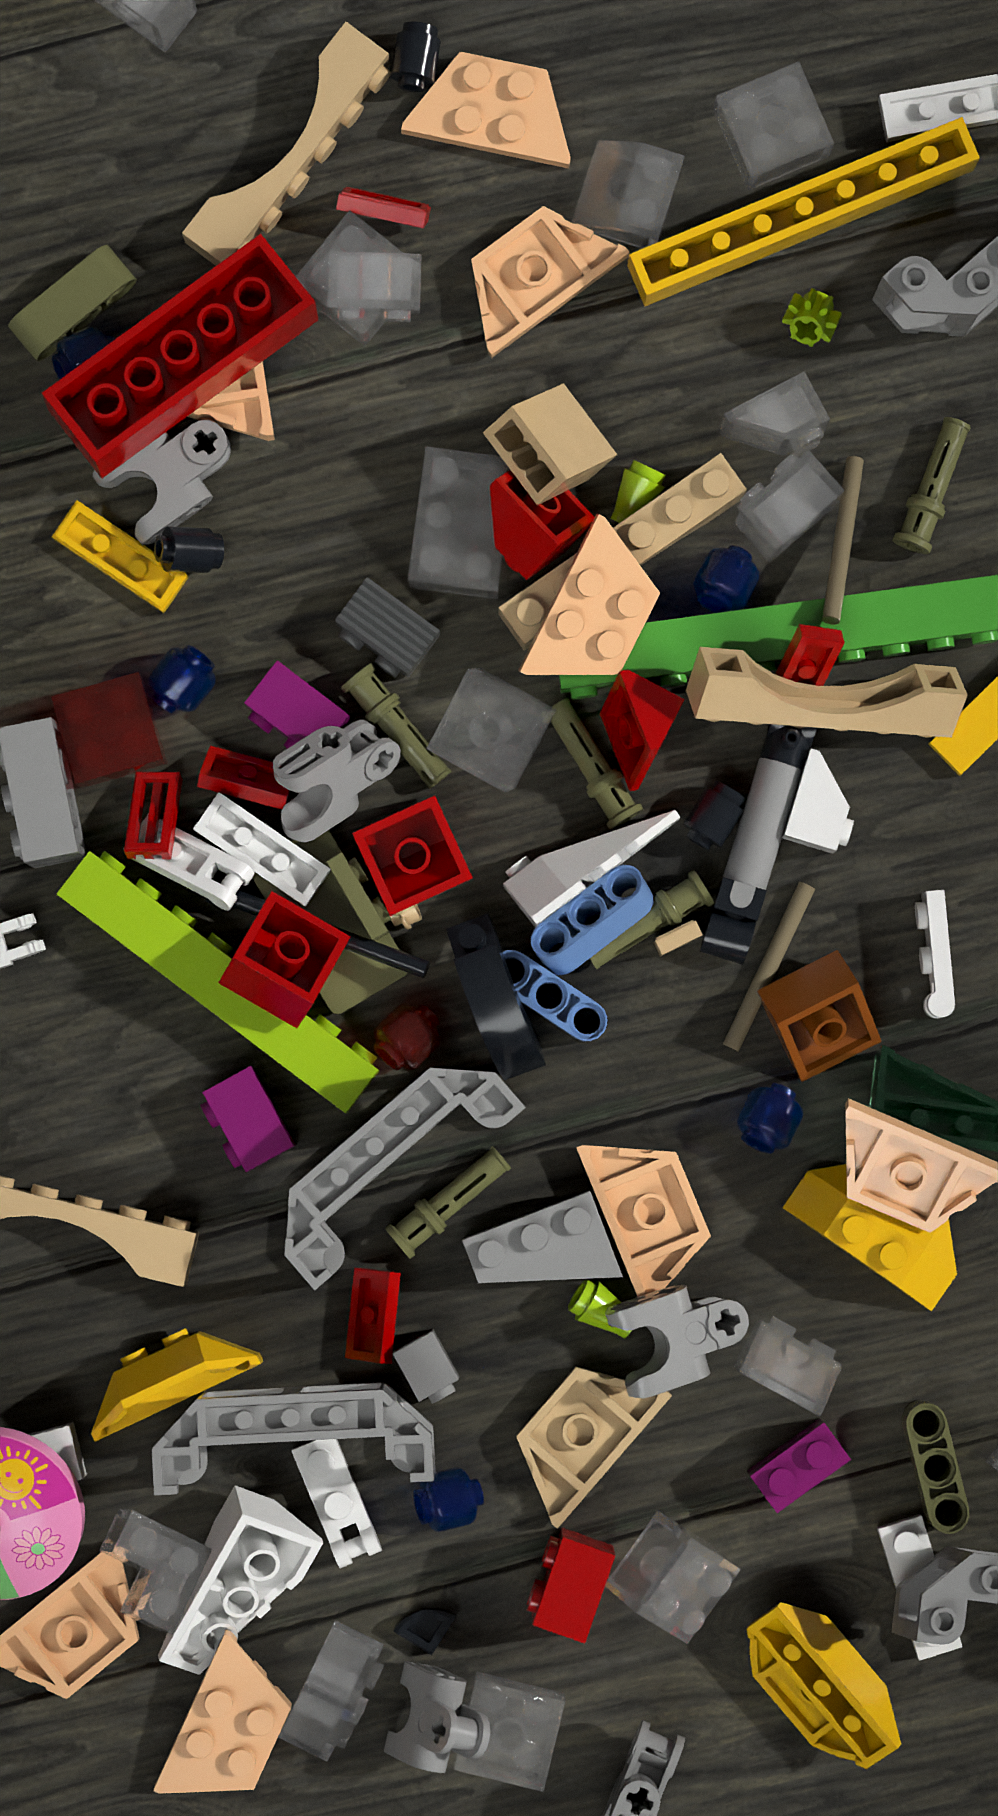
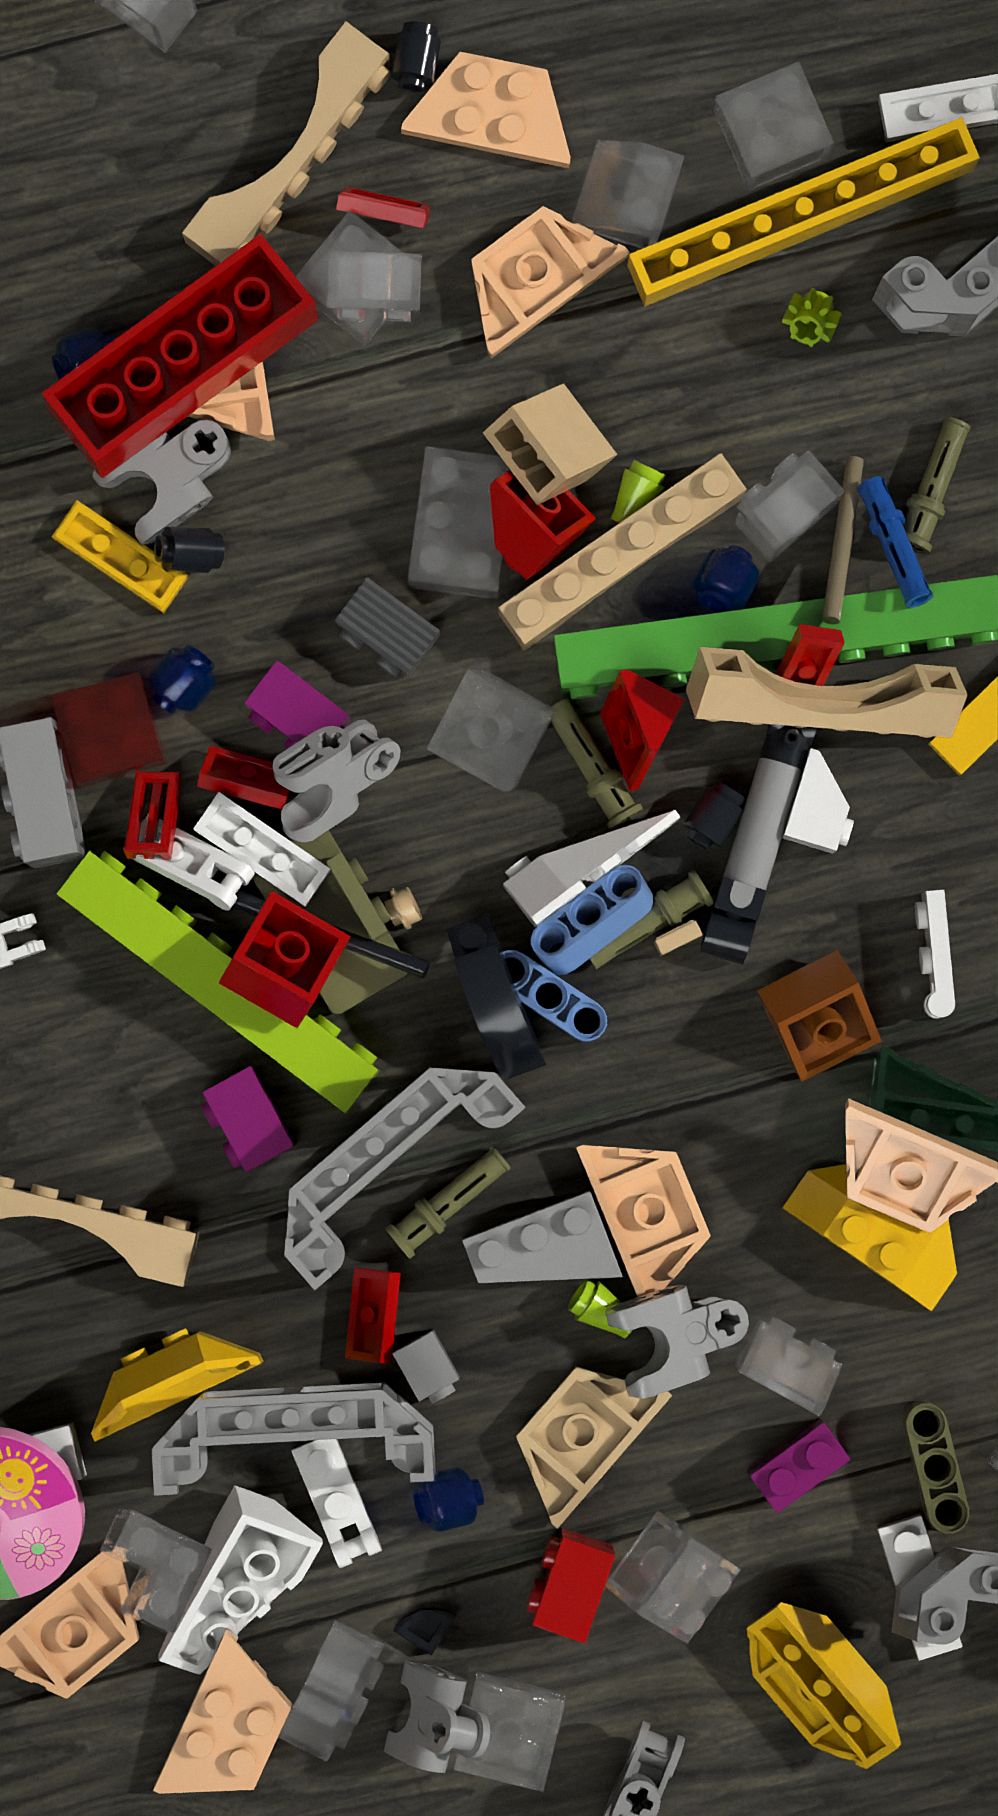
olive beam [8,245,137,362] -> none
olive pin [341,663,452,790] -> none
red slope [352,795,473,916] -> none
clear red head [373,1003,440,1071] -> none
light nougat wing [518,514,660,675] -> none
clear slope [719,371,830,456] -> none
dark tan bar [723,882,815,1052] -> none
clear blue head [737,1083,803,1154] -> none
none -> blue pin [857,476,933,608]

